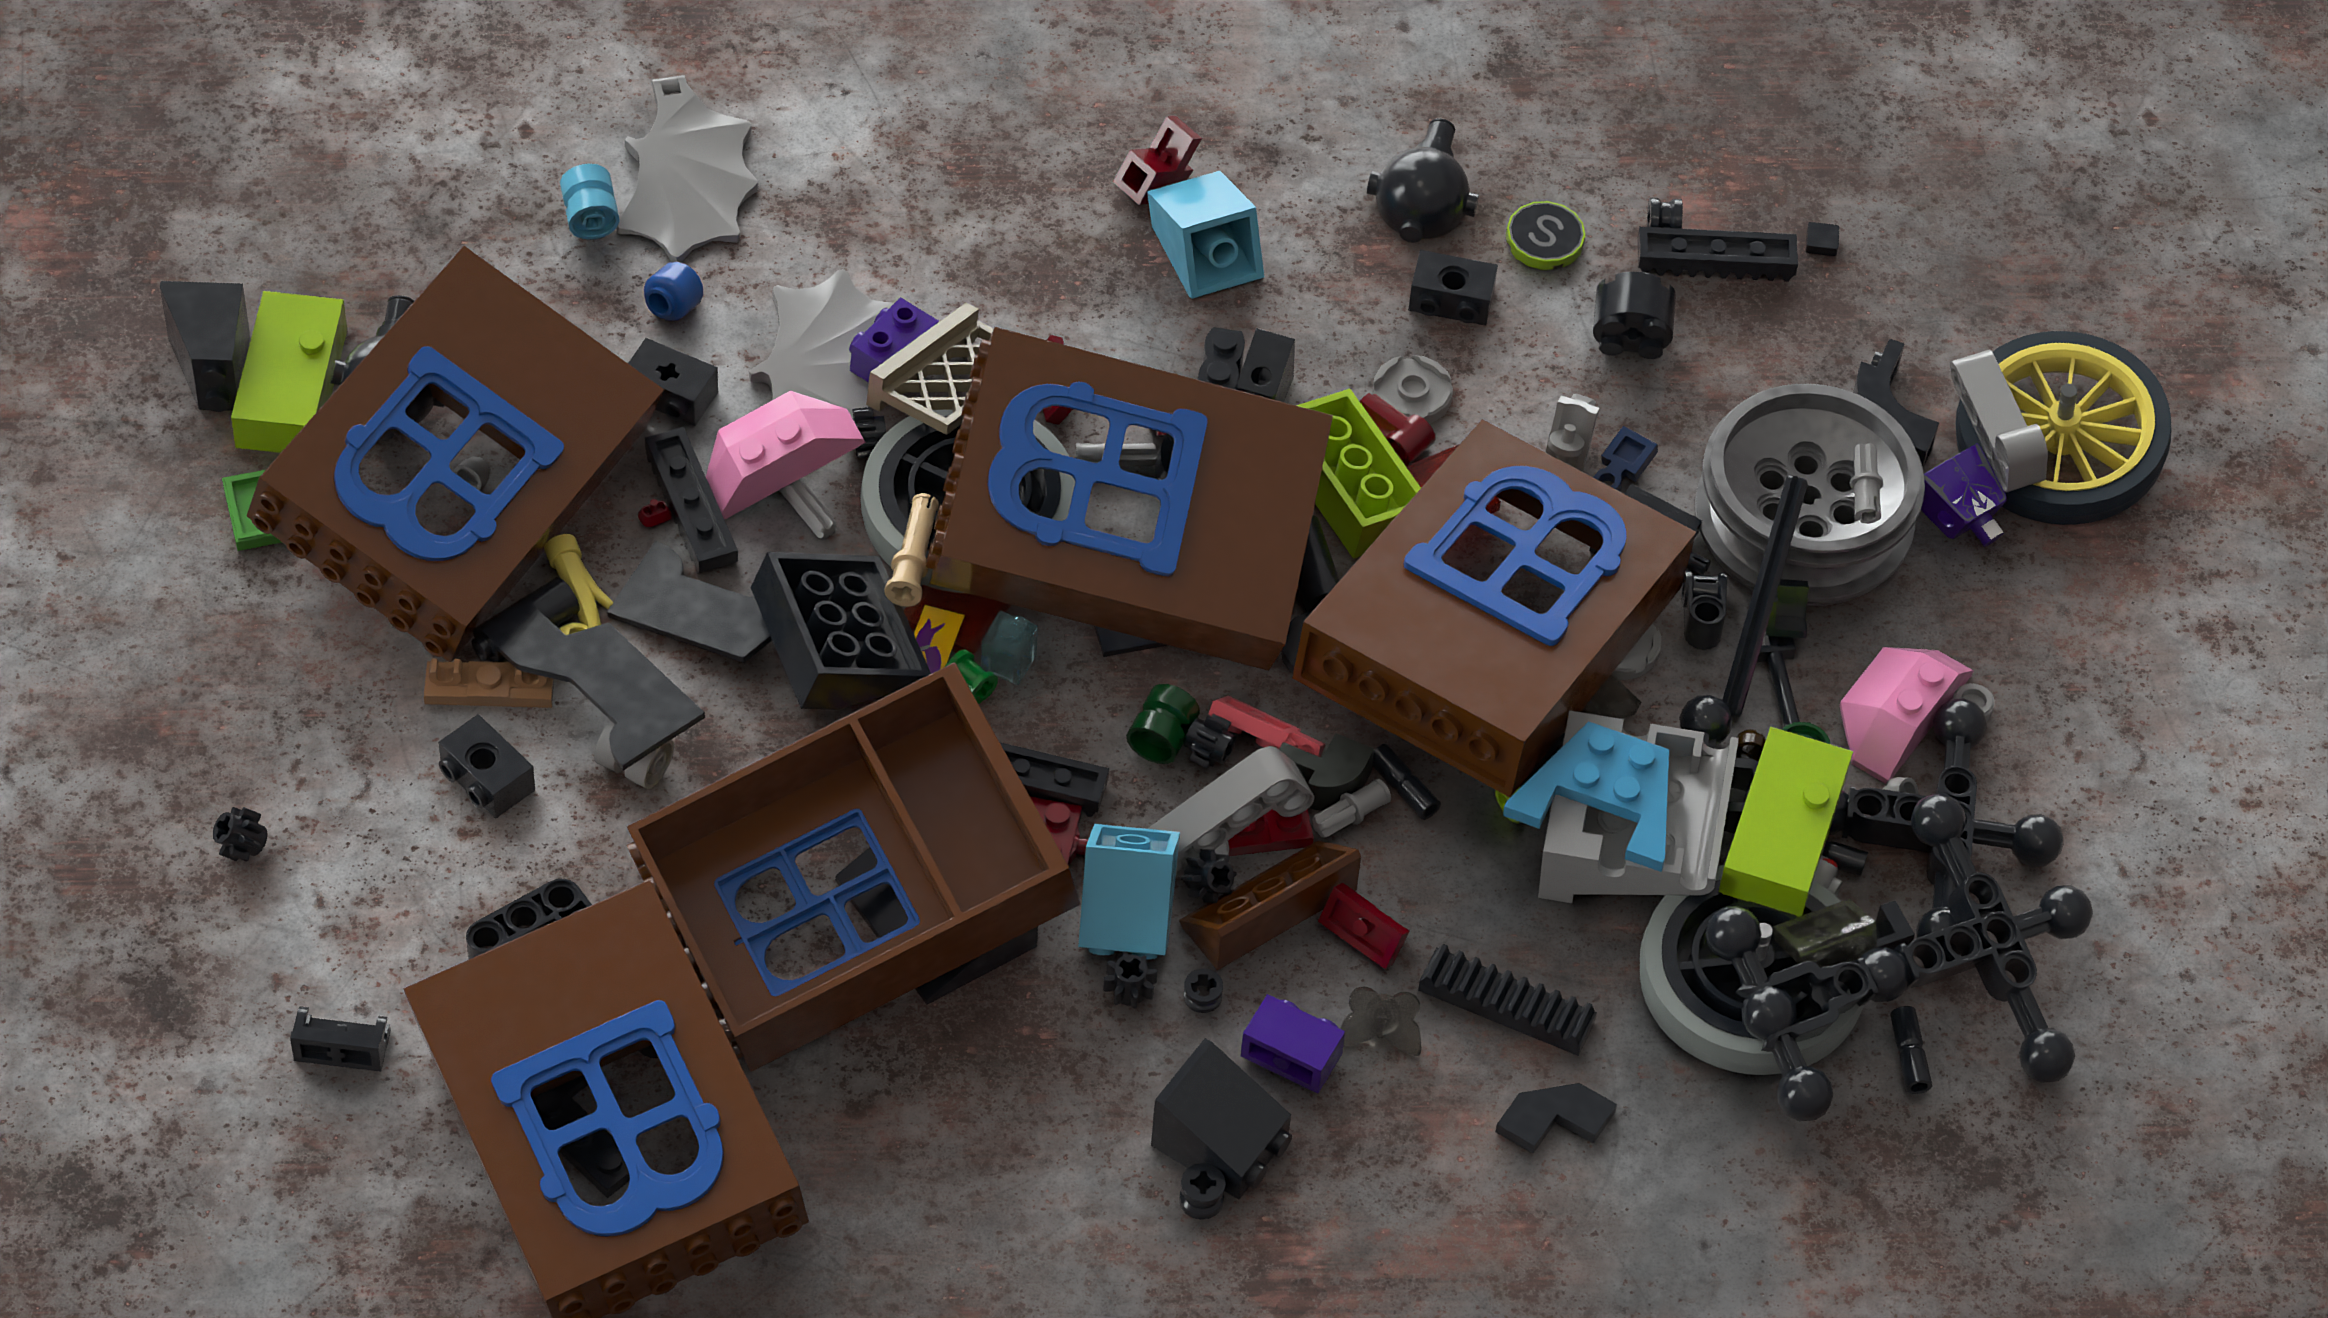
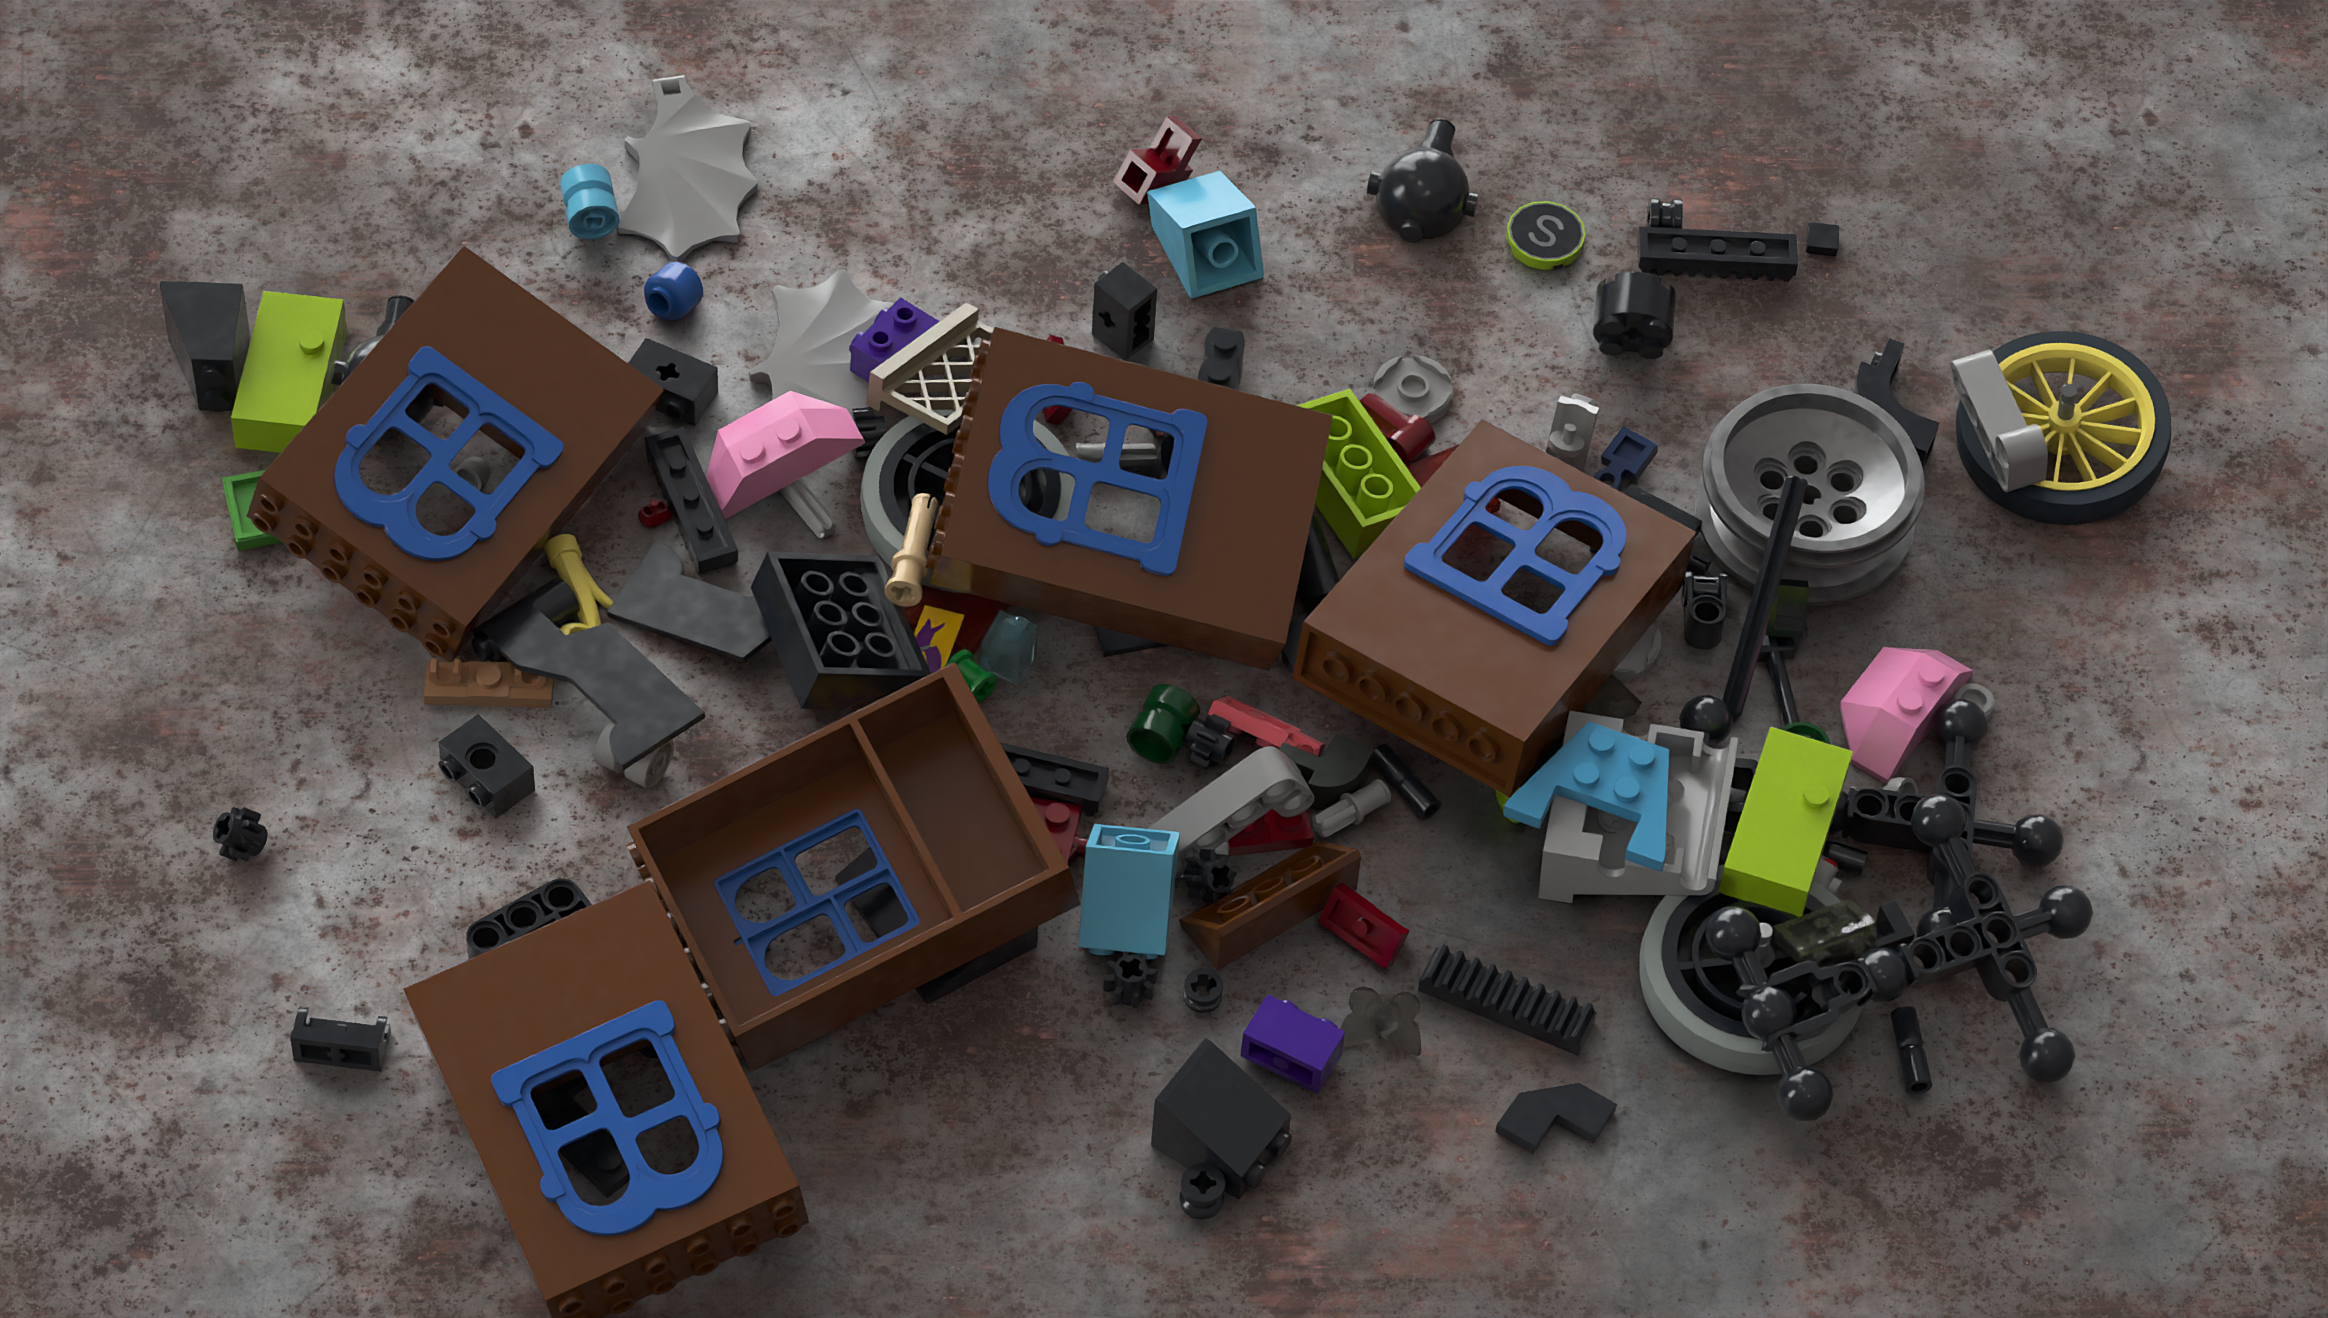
black torso [1236,328,1295,402] -> none
black brick [1408,250,1498,326] -> none
dark brown hinge [1736,729,1766,762] -> none
light grey axle [1850,443,1883,524] -> none
dark purple torso [1920,443,2007,547] -> none
none -> black brick [1092,262,1157,361]

